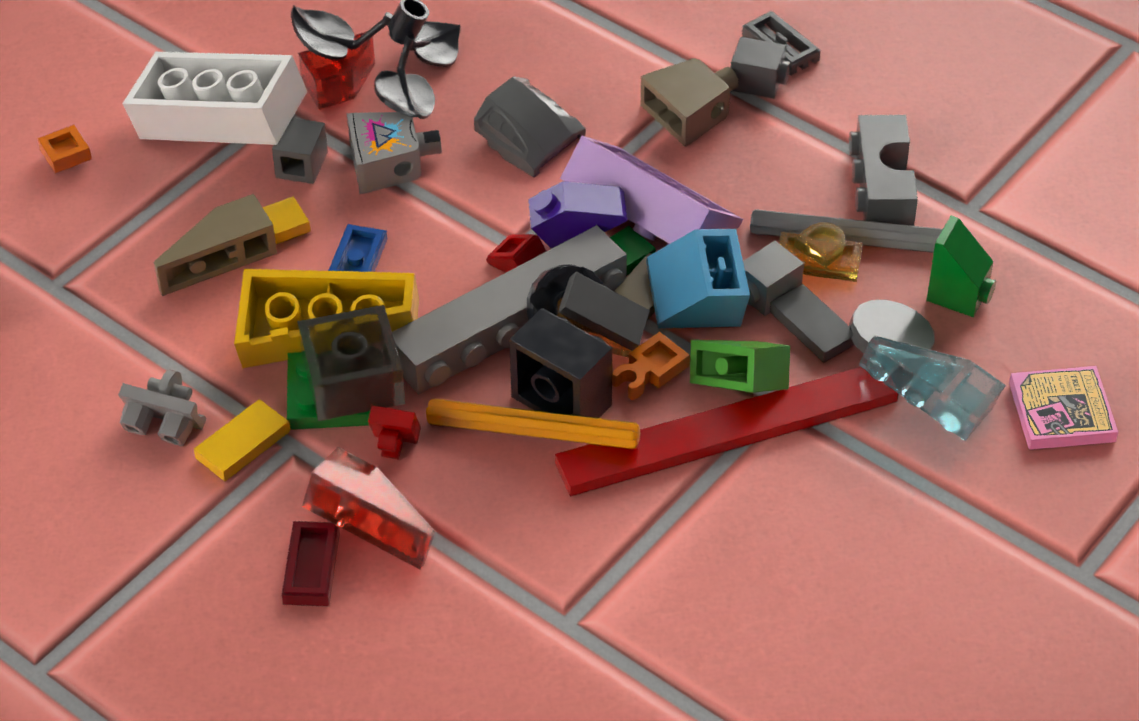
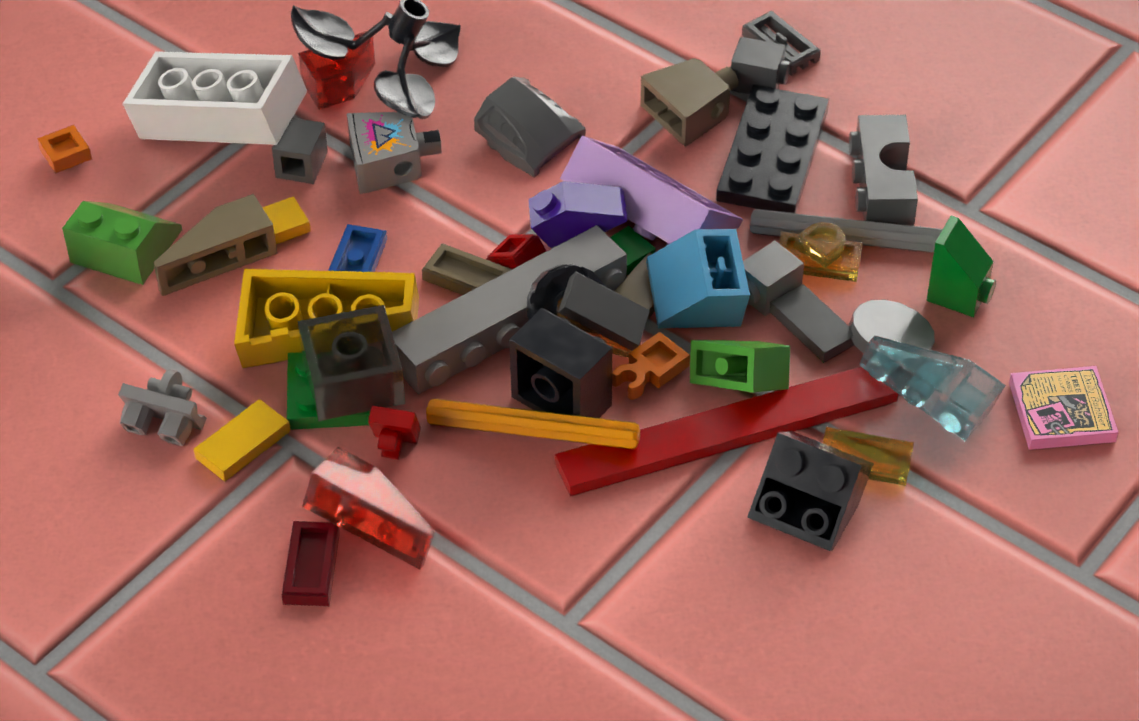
none -> bright green slope [62,201,182,285]
none -> dark tan tile [422,243,512,295]
none -> black plate [716,85,829,213]
none -> black slope [747,431,874,551]
none -> clear yellow tile [823,427,914,486]

